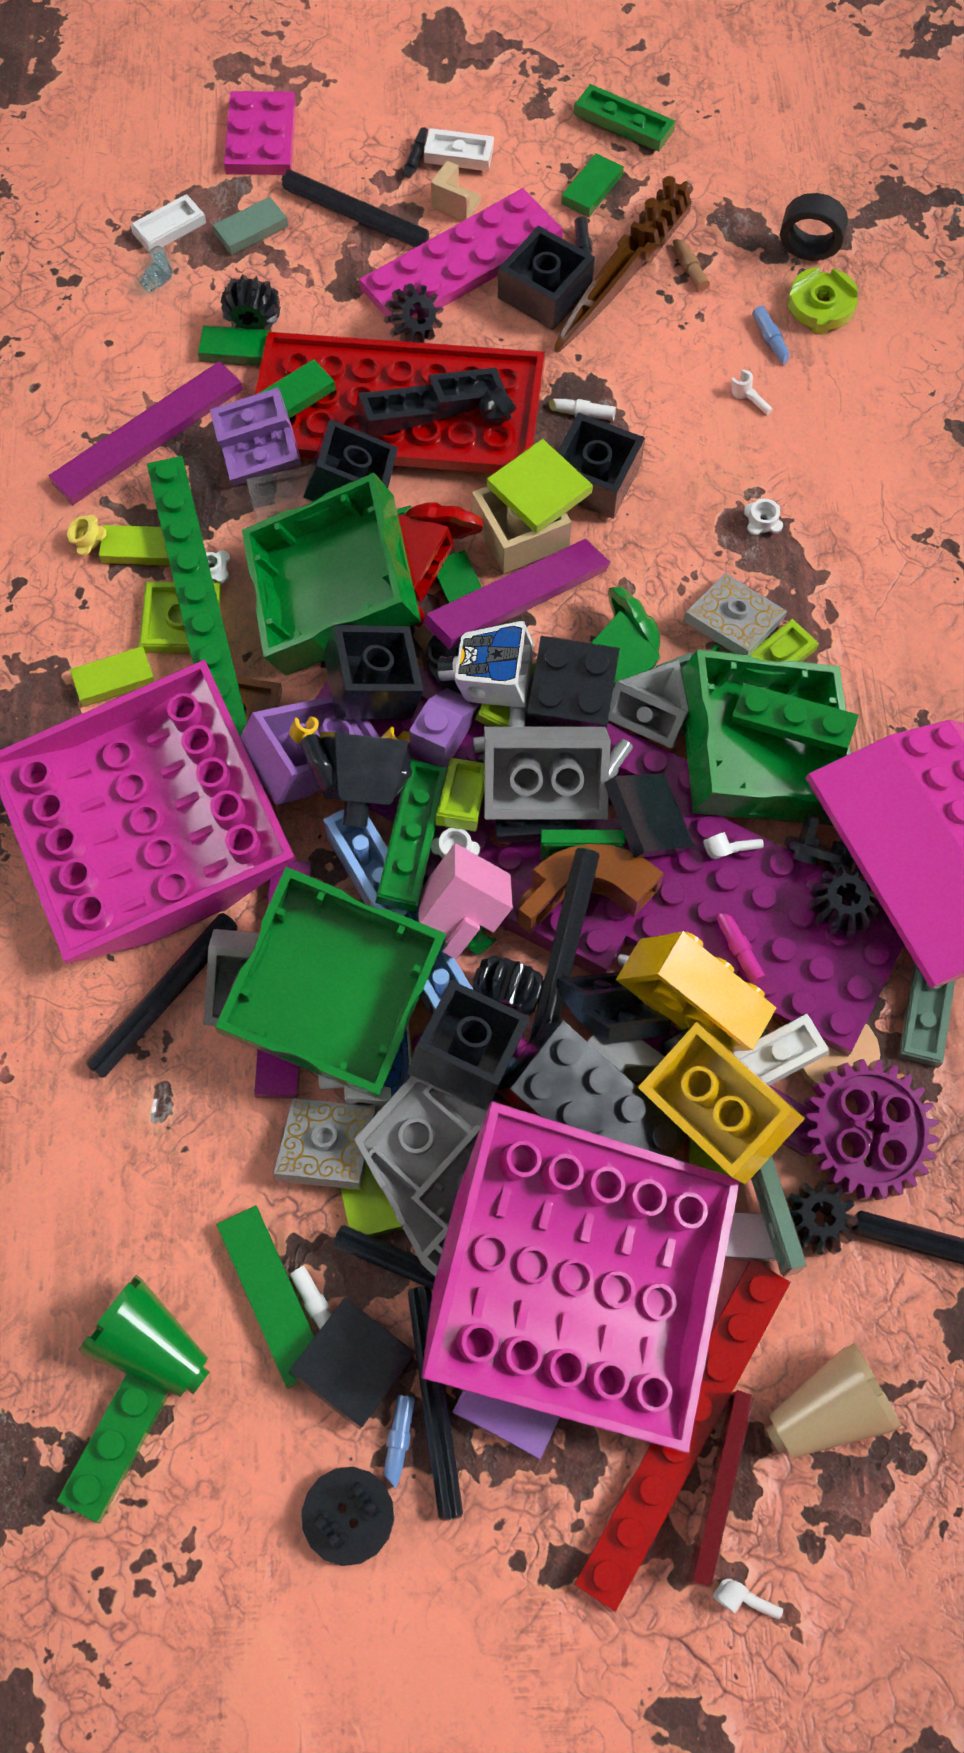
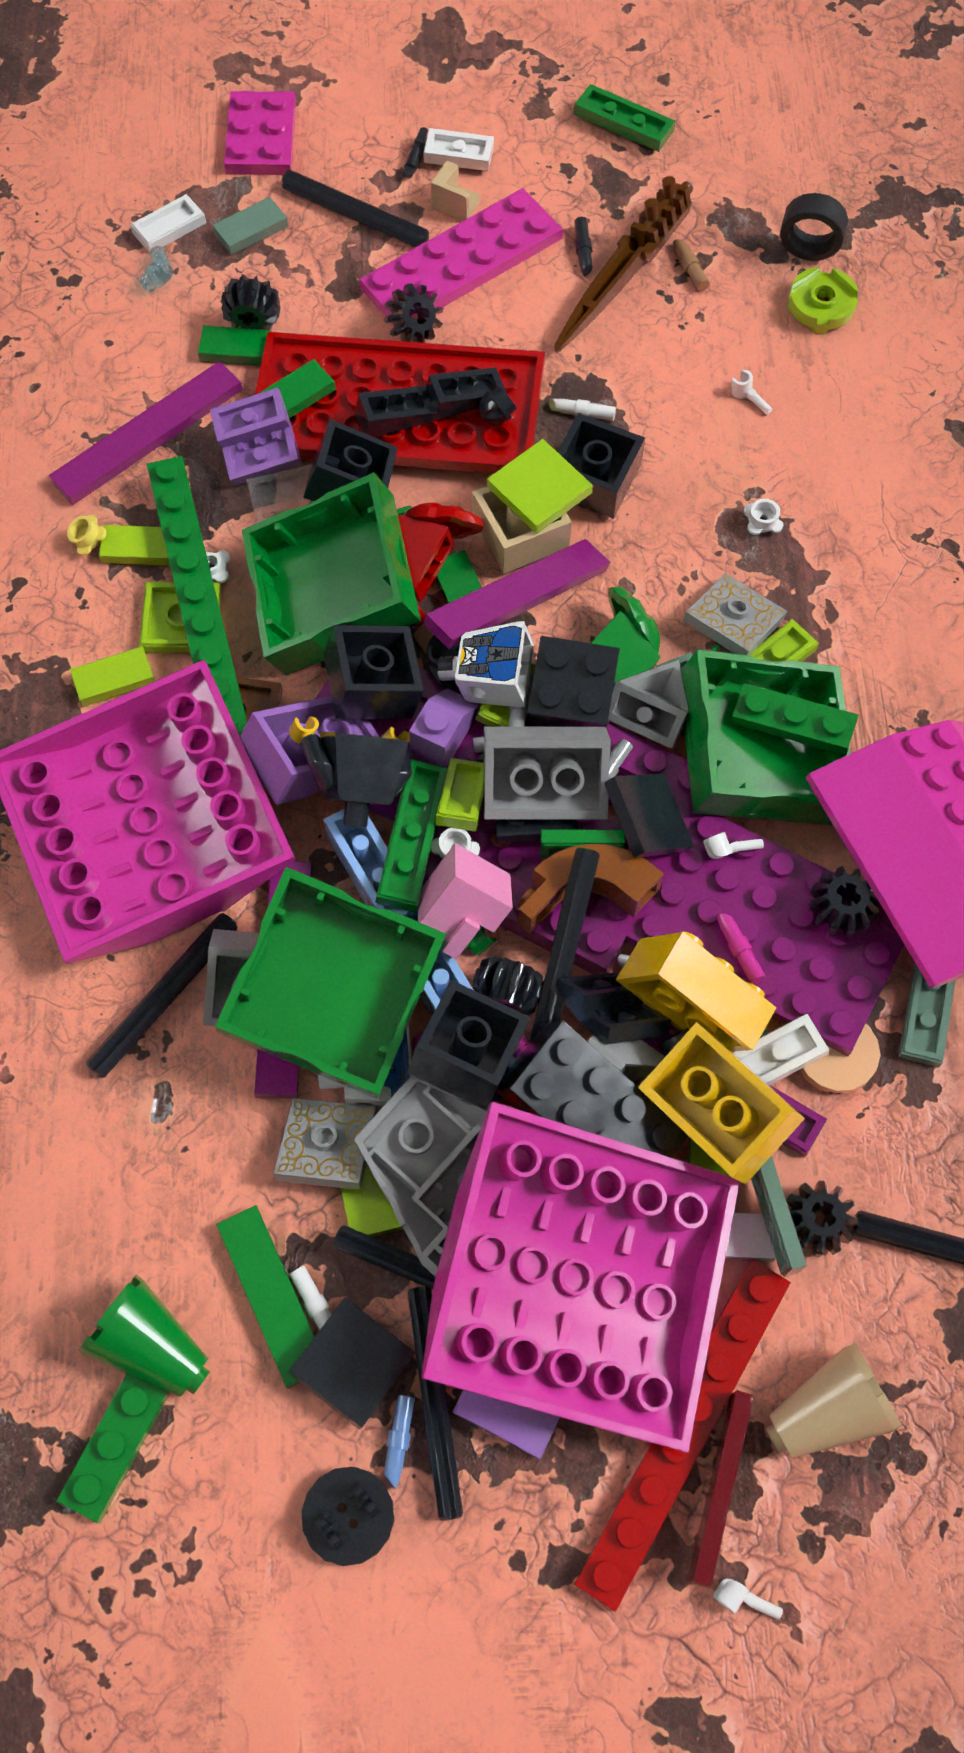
black brick [498,225,595,330] -> none
green tile [561,153,624,217] -> none
medium blue piece [752,306,790,365] -> none
black plate [784,813,858,874] -> none
magenta gear [800,1059,940,1200] -> none

